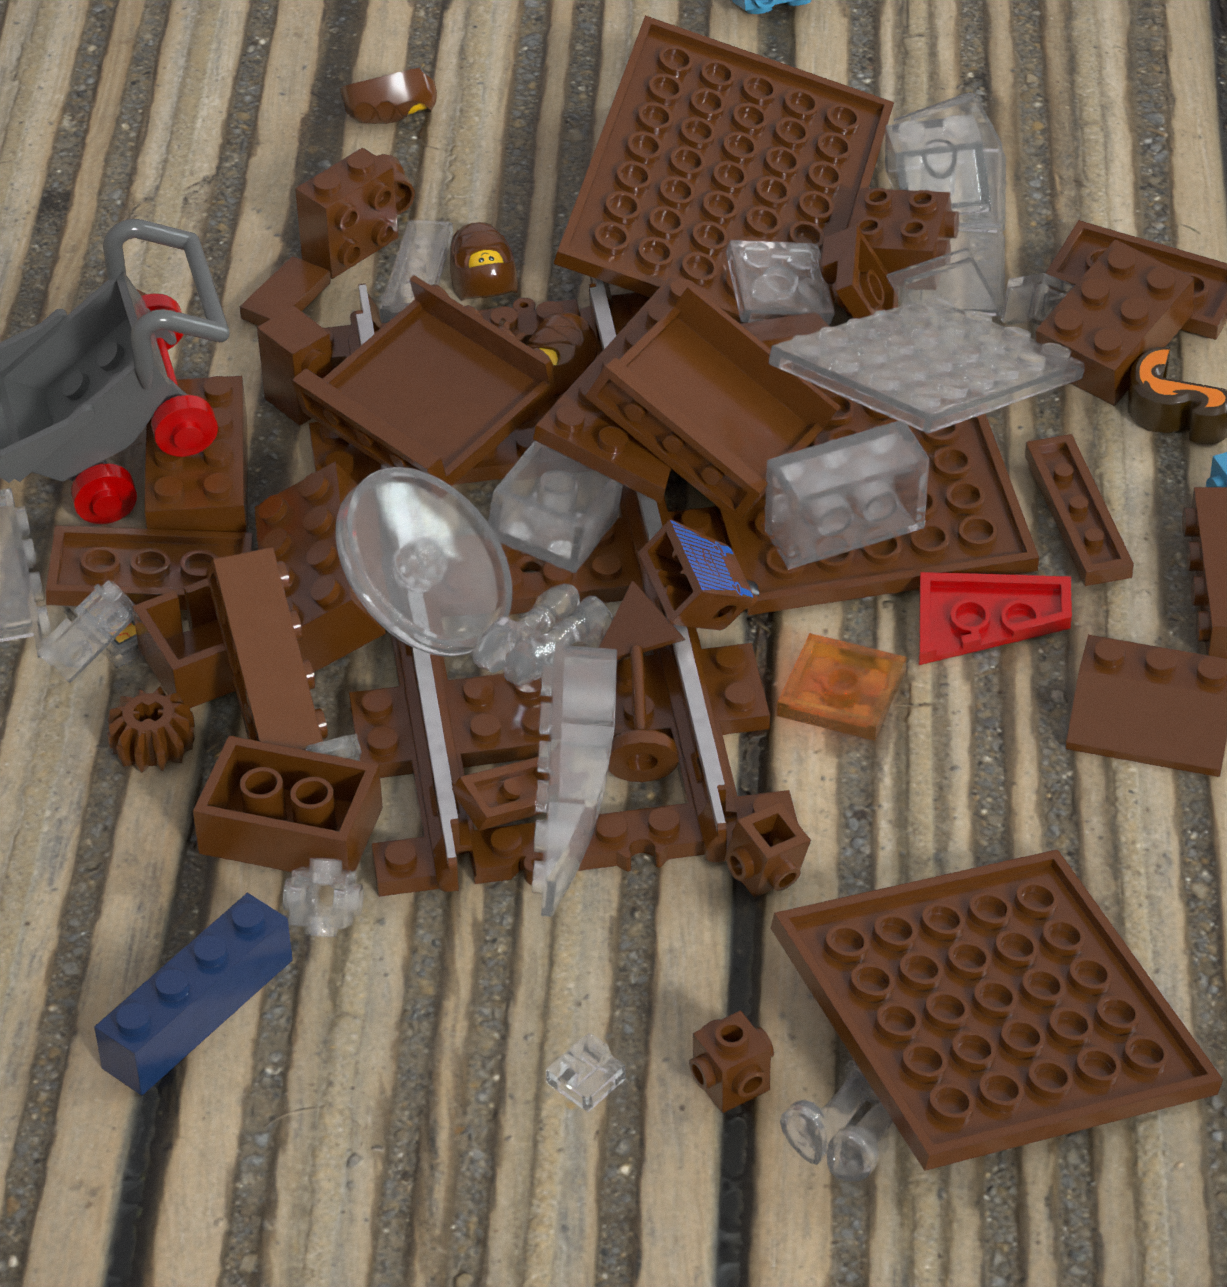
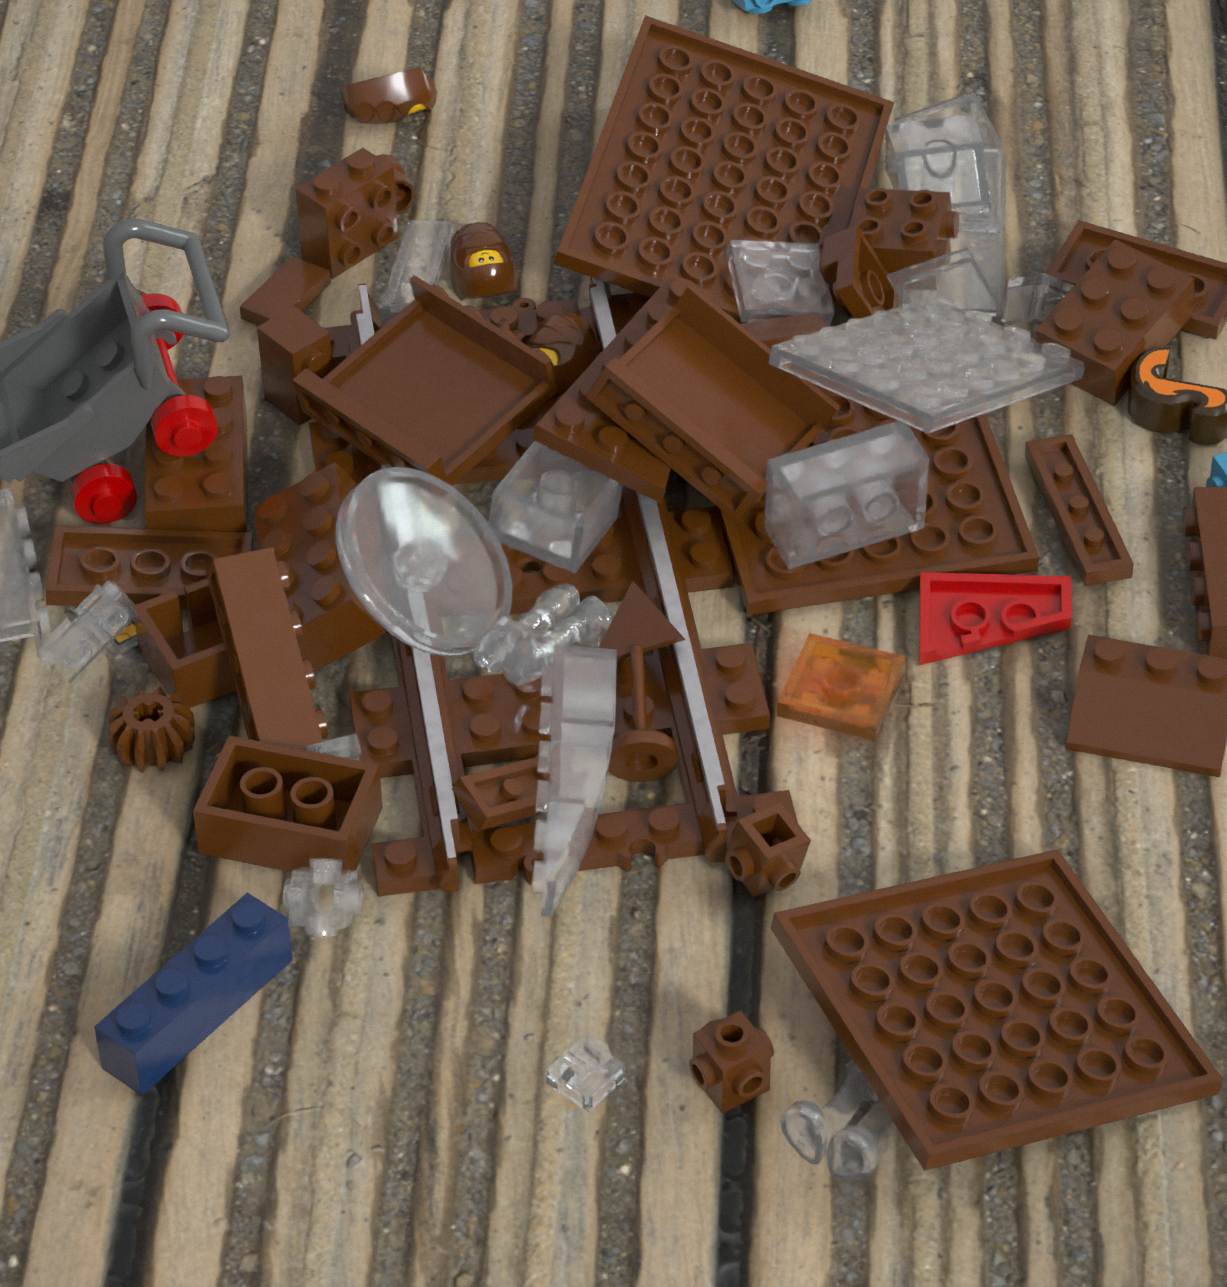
reddish brown torso [638,520,759,631] -> none

